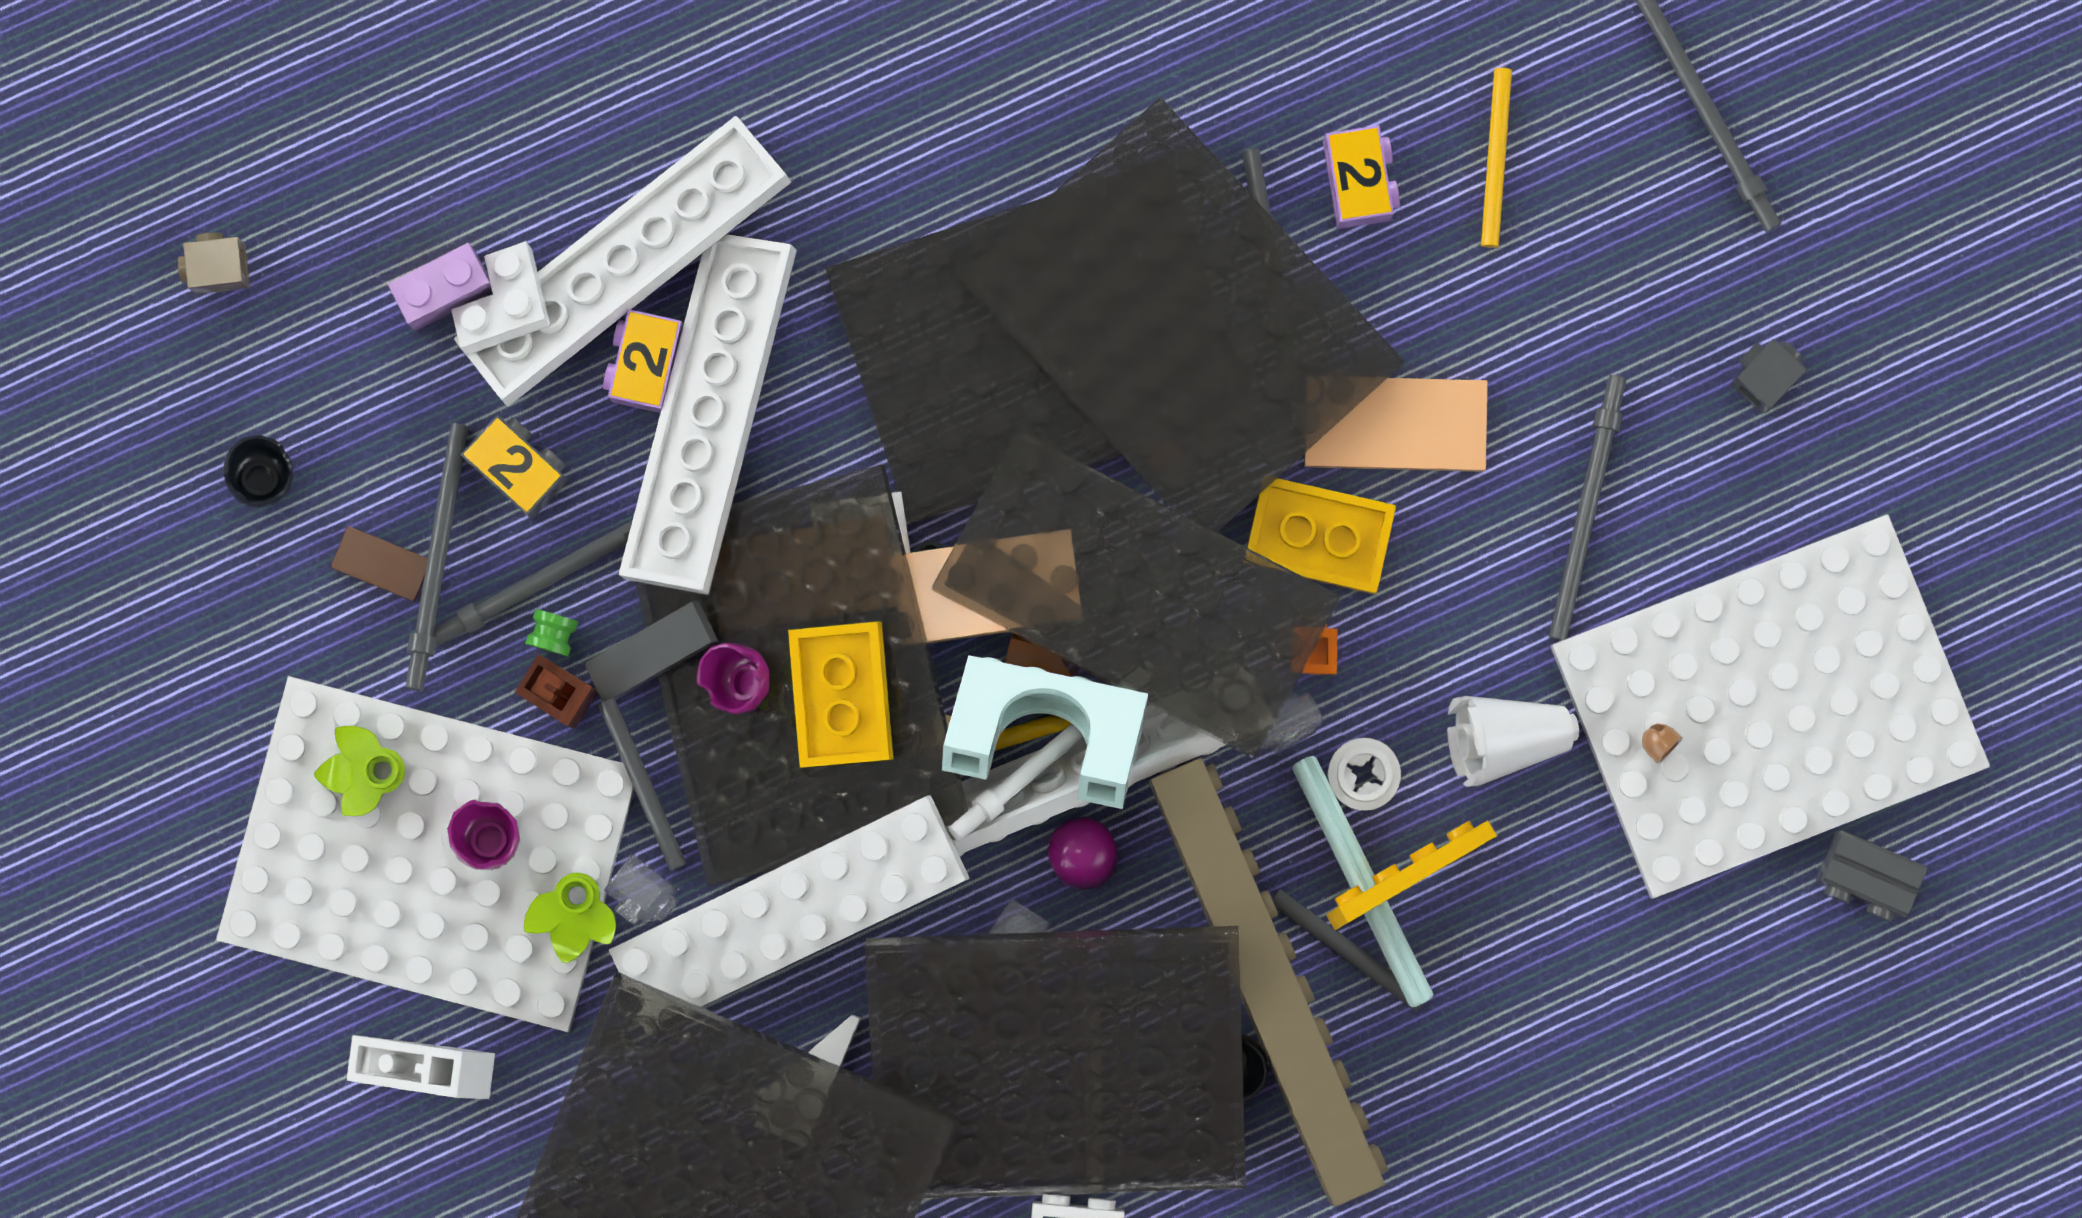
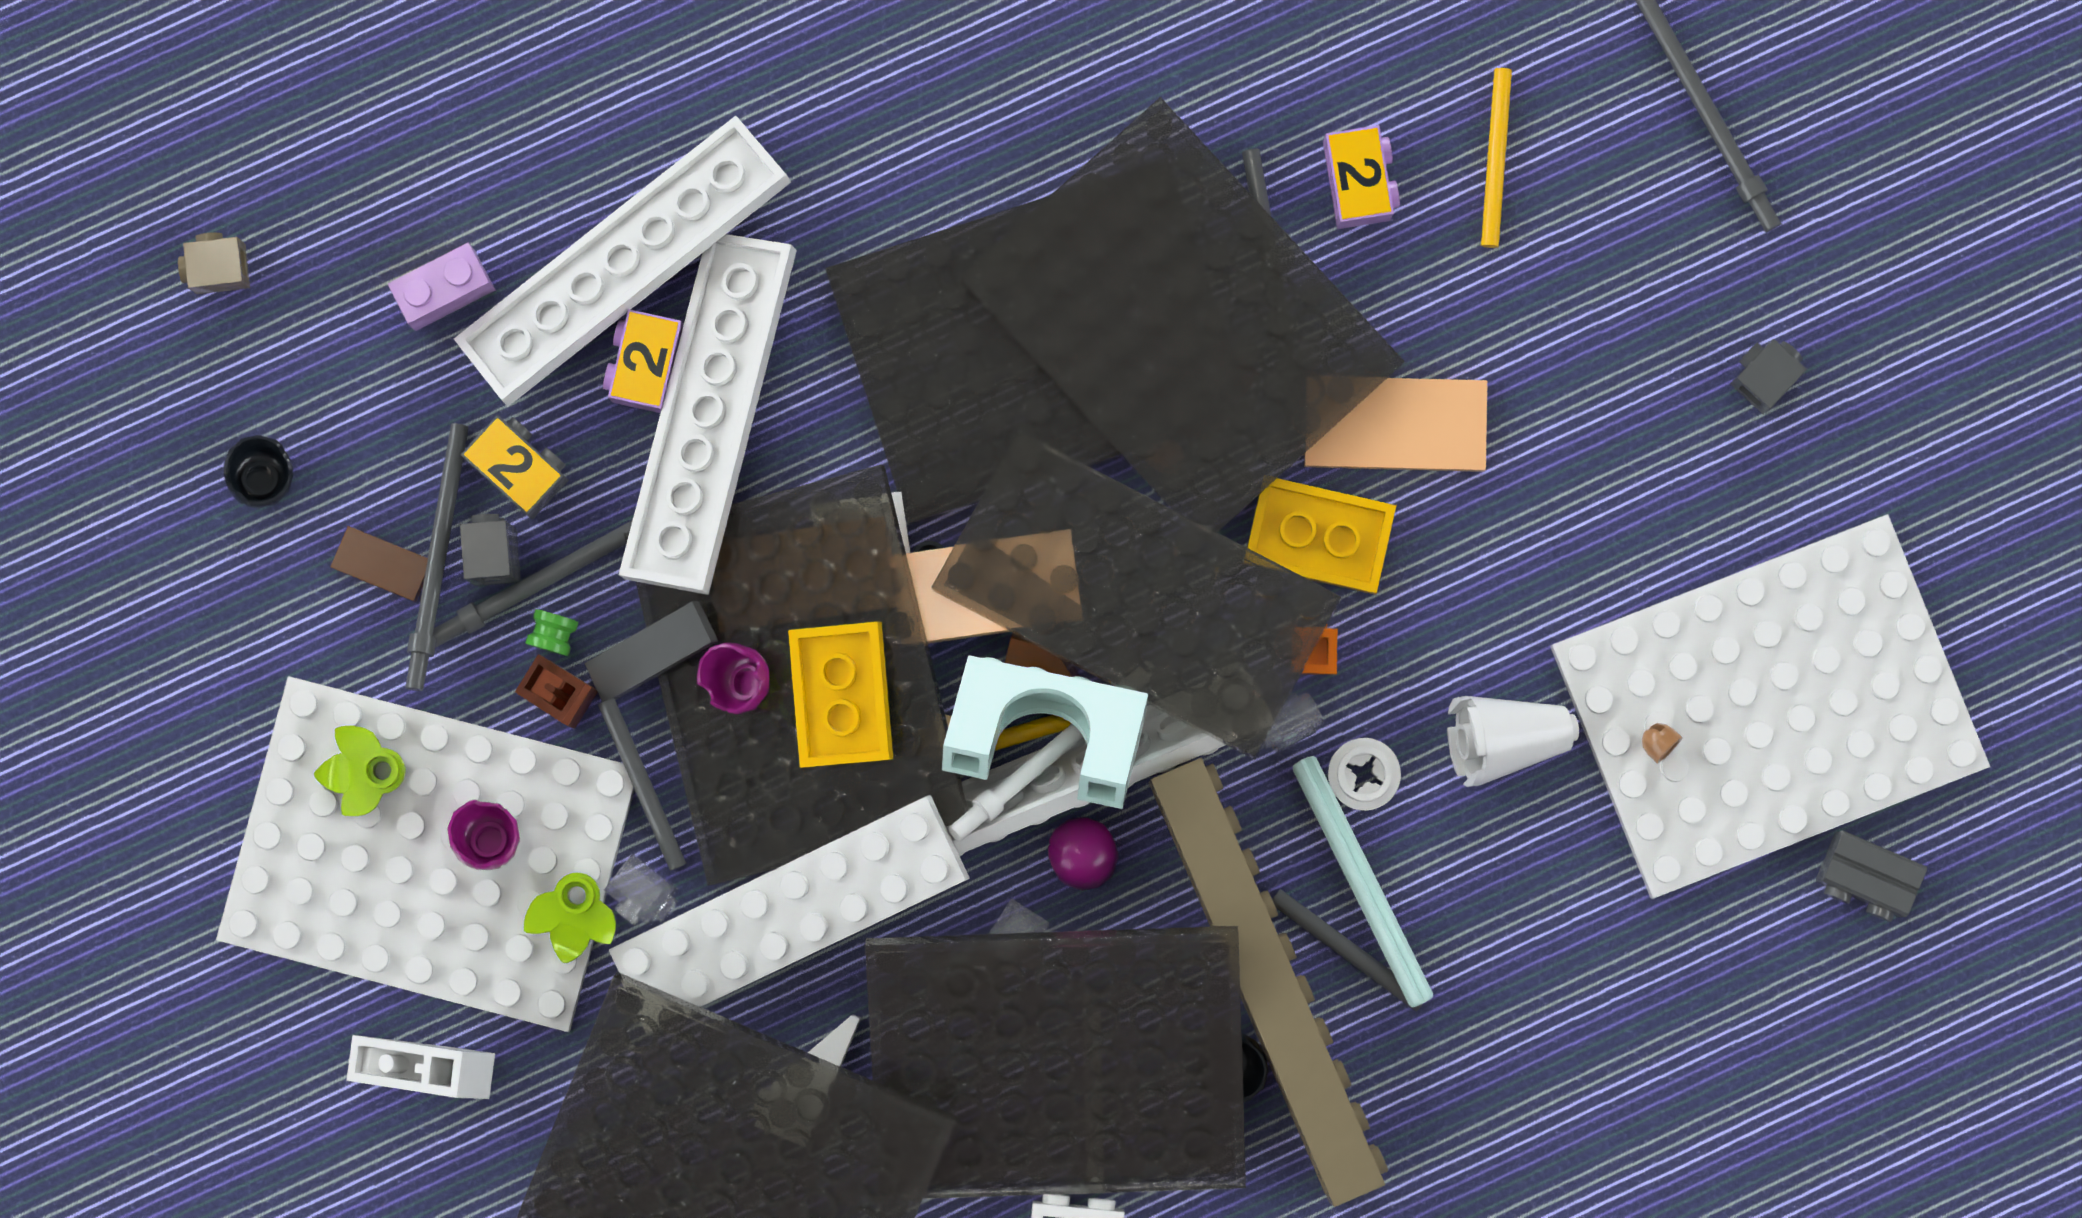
white plate [451,241,550,355] -> none
yellow plate [1326,820,1497,930] -> none
dark grey bar [1548,375,1627,641] -> none
none -> dark grey brick [460,514,521,586]

